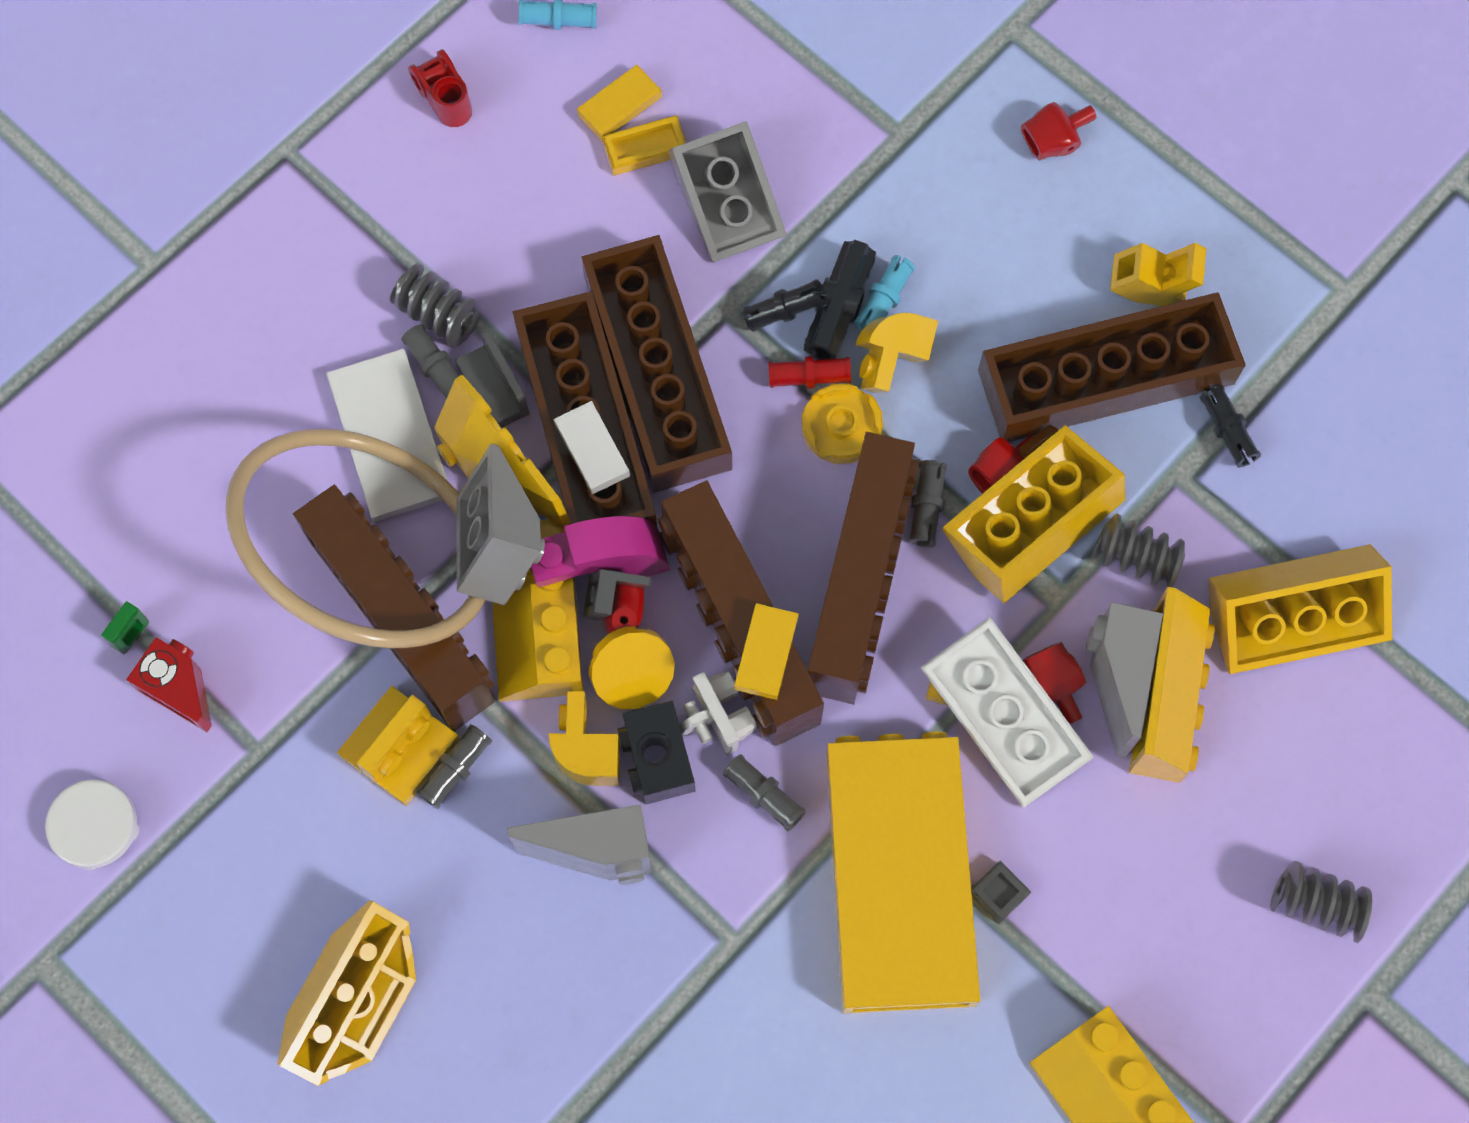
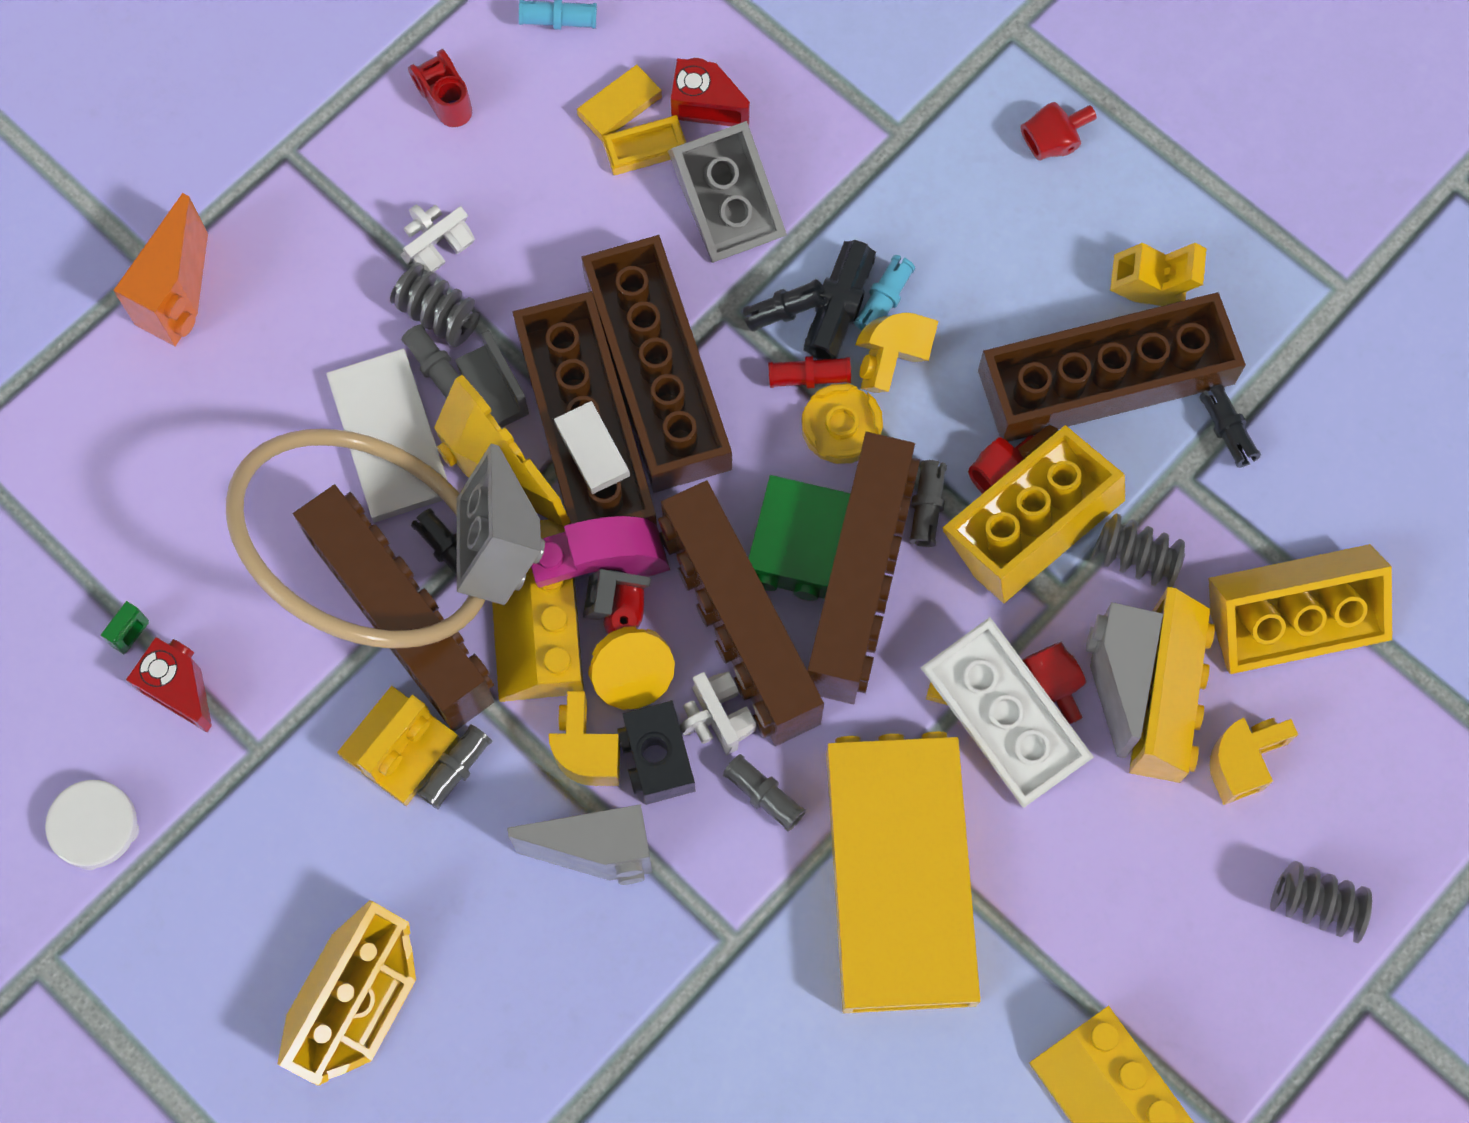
yellow tile [734,603,799,700] -> none
dark grey tile [971,860,1031,924] -> none
none -> orange slope [113,193,208,346]
none -> white hips [400,204,475,274]
none -> black pin [411,508,457,575]
none -> red slope [671,58,750,126]
none -> green brick [748,475,851,601]
none -> yellow brick [1209,718,1299,805]

